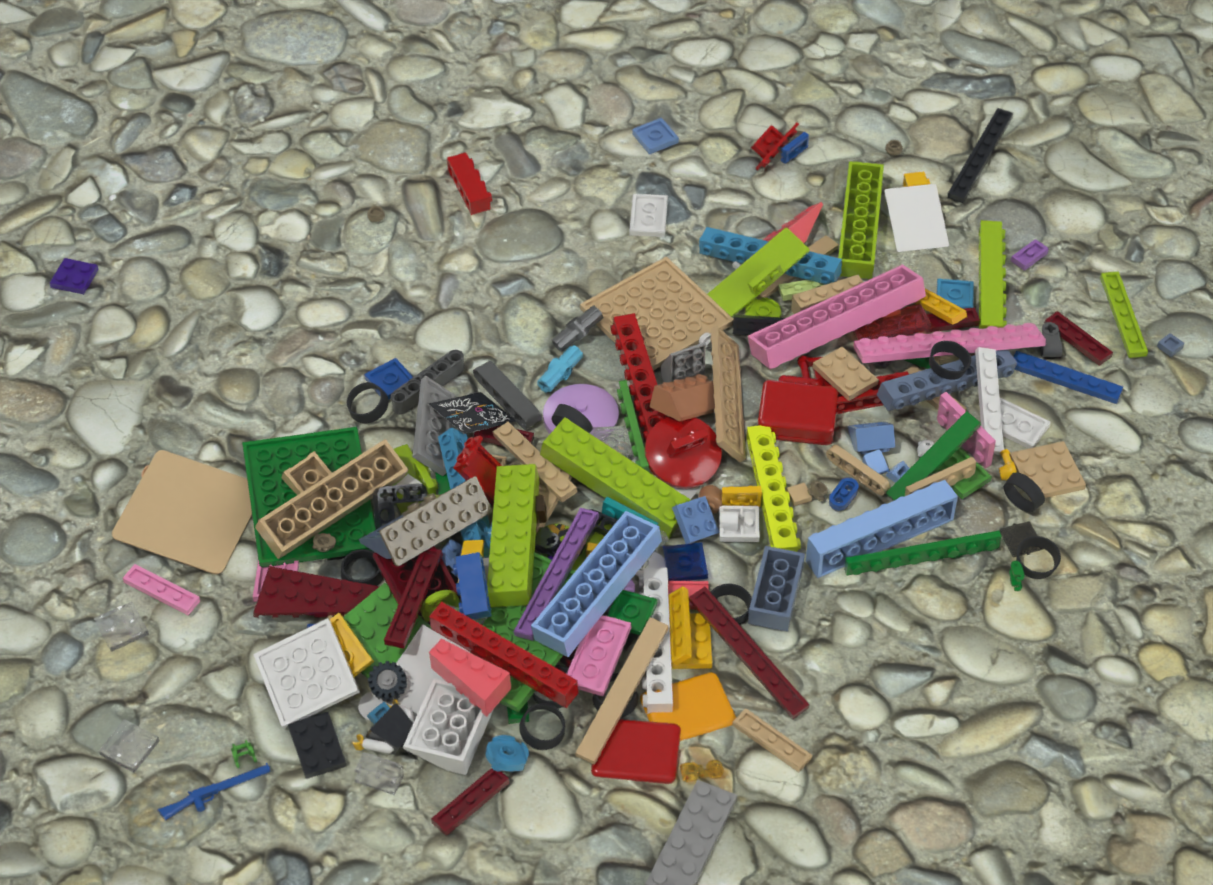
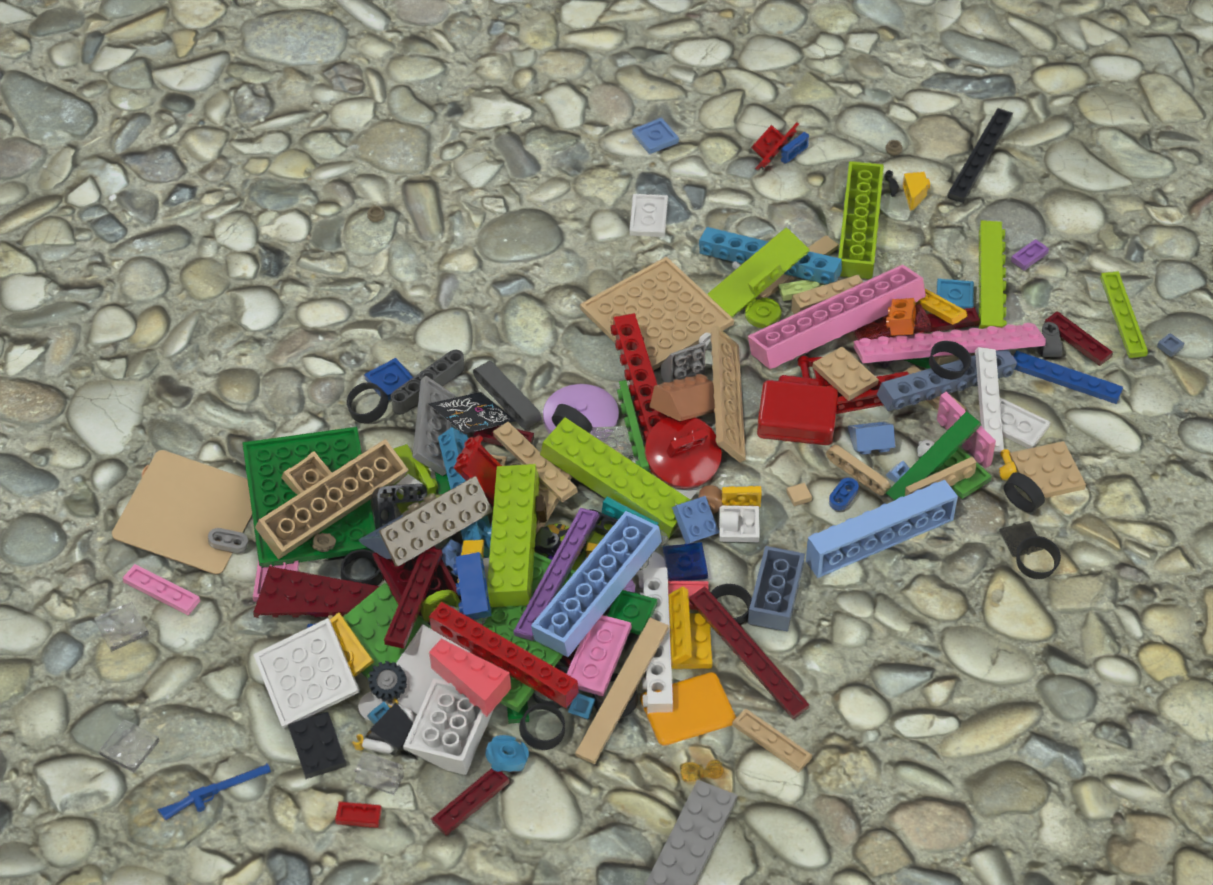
dark purple plate [50,258,99,295] -> none
bright green piece [231,739,257,768] -> none
red brick [447,152,492,215] -> none
medium azure piece [537,345,583,393] -> none
dark grey piece [551,305,604,352] -> none
red piece [591,719,681,784] -> none
black plate [733,314,785,335] -> none
neon yellow brick [746,425,801,552] -> none
coral wedge [763,202,823,243] -> none
dark tan plate [808,481,828,502] -> none
green plate [844,530,1002,576] -> none
light blue slope [863,449,889,474] -> none
white sticker [885,184,949,252] -> none
green piece [1009,561,1025,591] -> none
none -> light grey plate [208,528,248,553]
none -> red plate [335,801,382,828]
none -> dark azure plate [568,693,595,719]
none -> black piece [884,170,899,197]
none -> orange brick [886,298,916,336]

